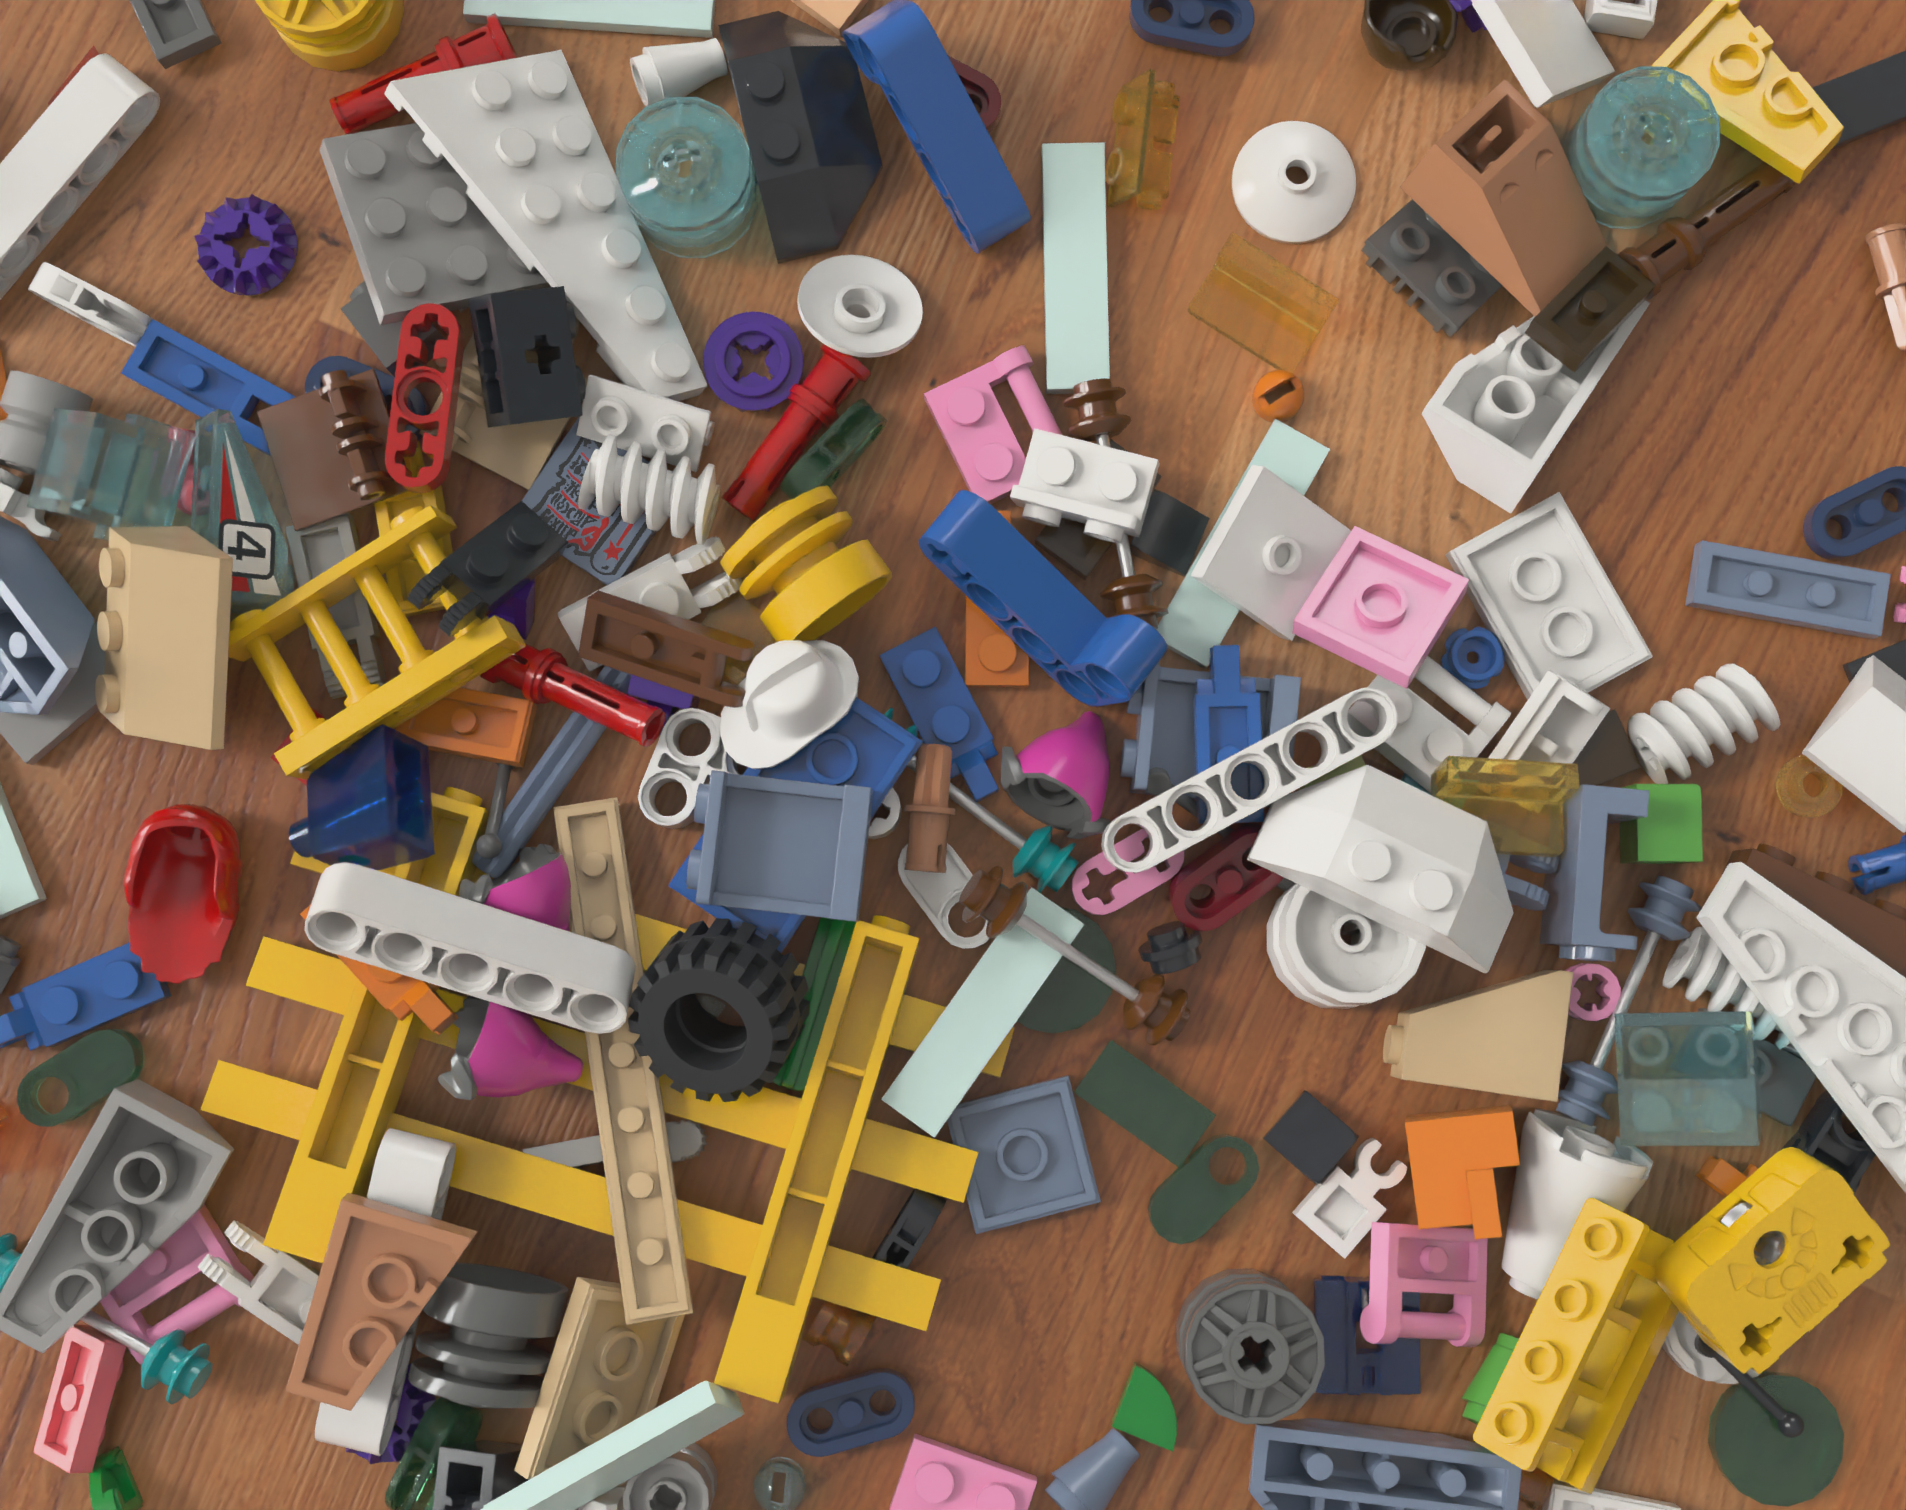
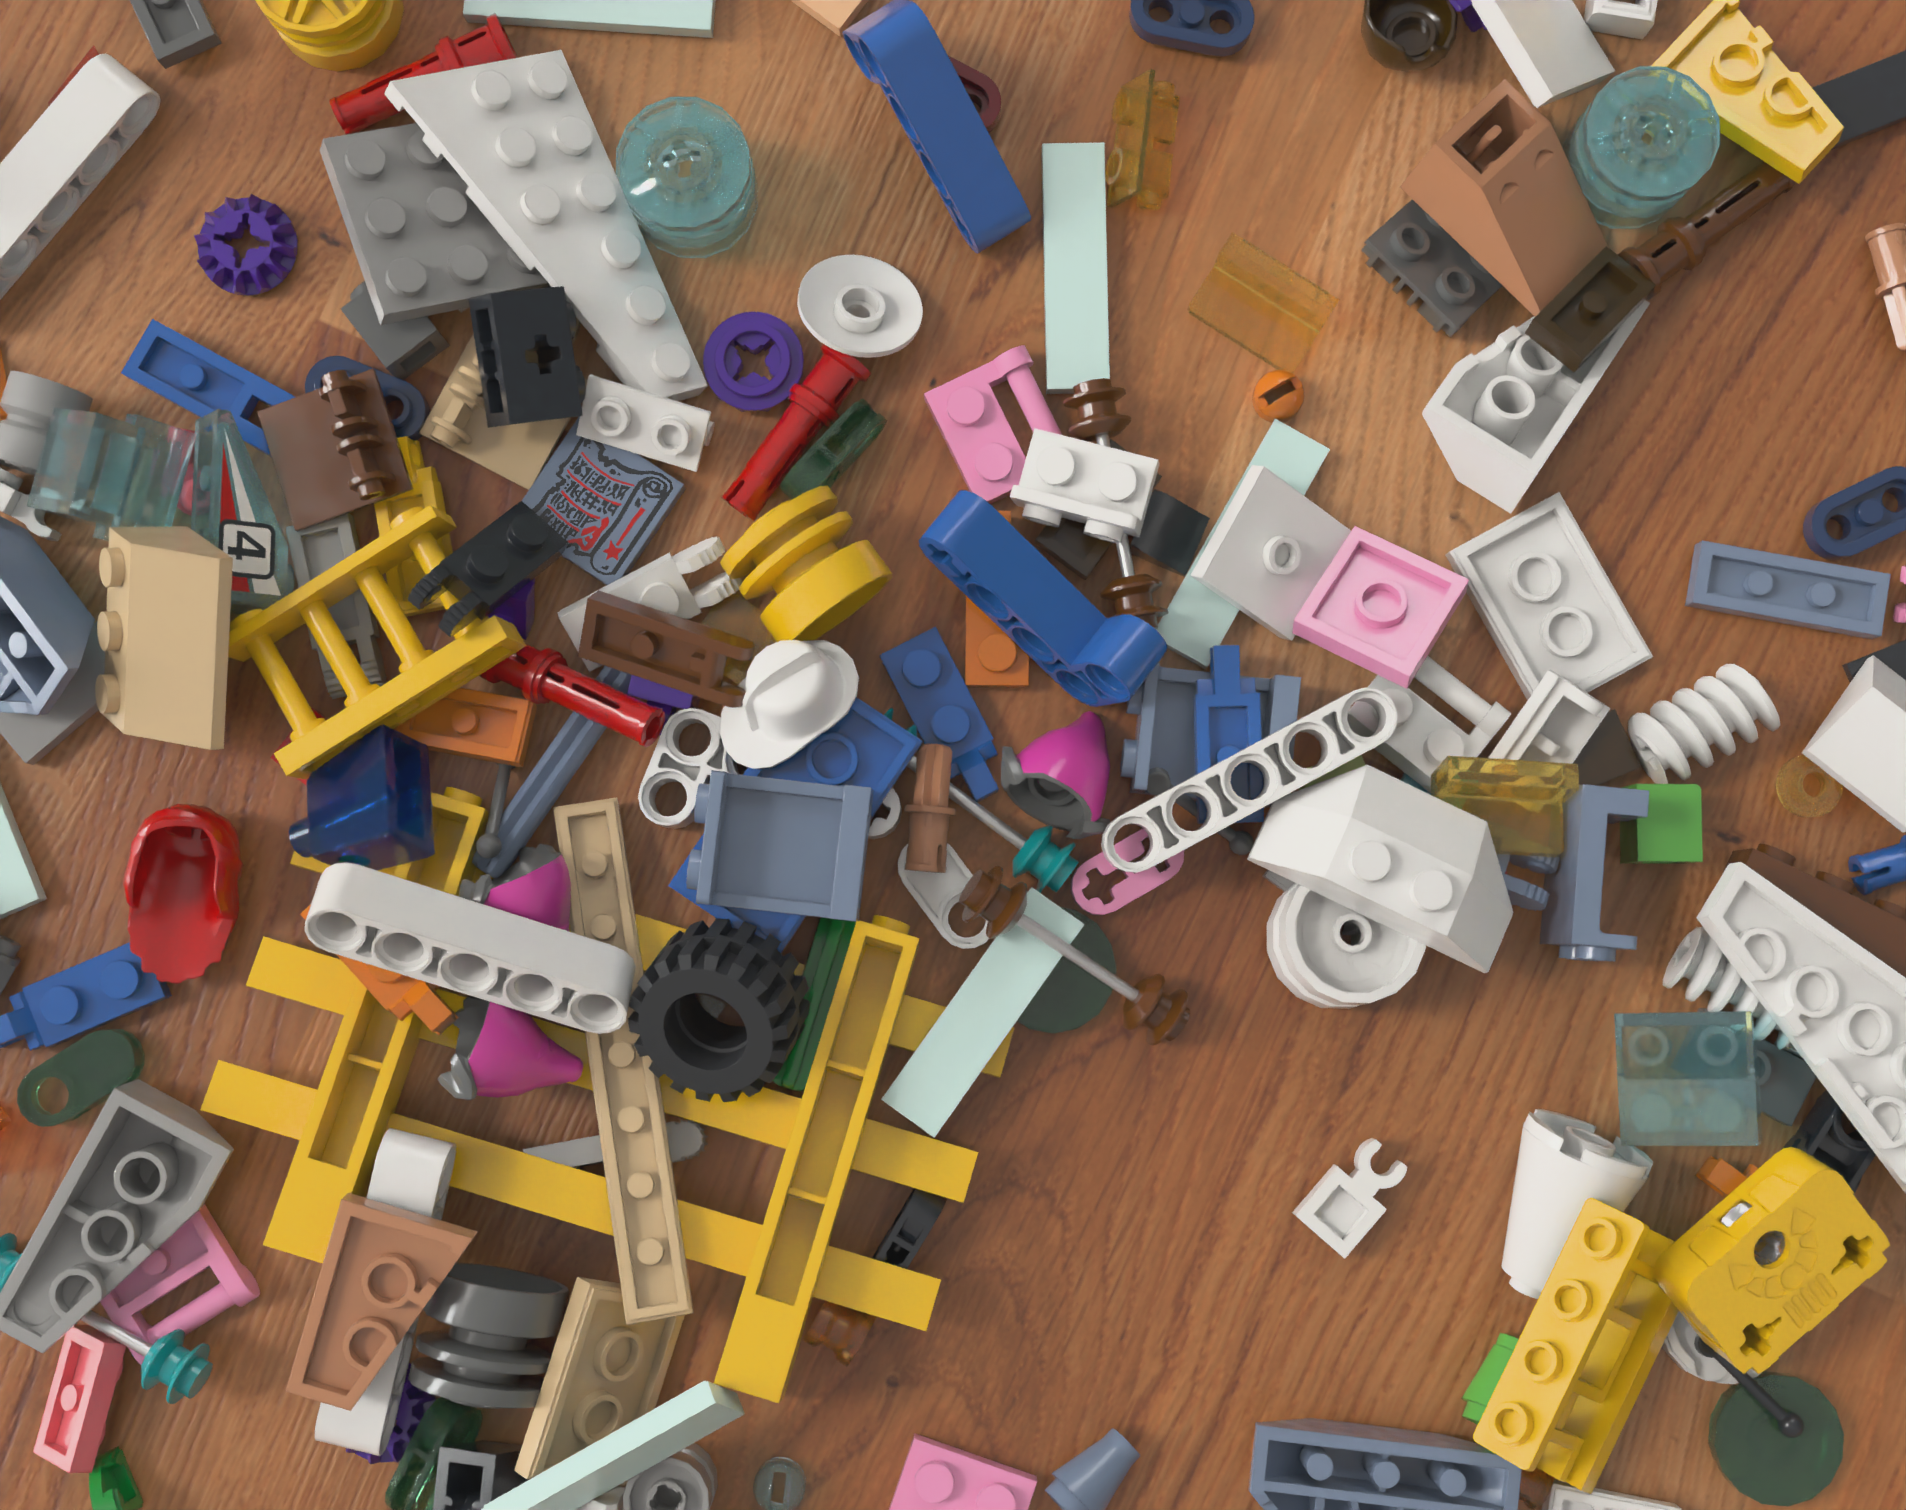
white piece [28,262,152,347] -> none
white hinge [198,1220,320,1345] -> none
red beam [385,303,465,493] -> none
white piece [578,434,720,545] -> none
white cone [630,38,728,109] -> none
black wedge [718,11,883,264] -> none
dark blue plate [787,1368,915,1457] -> none
sand blue tile [947,1075,1101,1234] -> none
clear green tile [1073,1039,1216,1168] -> none
green tile [1111,1362,1177,1452] -> none
black plate [1138,921,1202,974] -> none
clear green piece [1148,1134,1259,1244] -> none
dark red plate [1169,824,1284,931] -> none
dark grey wheel [1175,1268,1325,1424] -> none
white dish [1231,121,1356,244] -> none
black slope [1263,1090,1359,1185] -> none
clear blue piece [1314,1275,1421,1395] -> none
bright pink plate [1360,1222,1488,1347] -> none
tan slope [1383,970,1573,1102] -> none
orange plate [1405,1105,1520,1239] -> none
blue plate [1441,627,1505,689] -> none
sand blue axle [1555,876,1702,1127] -> none
bright pink bush [1565,963,1621,1021] -> none

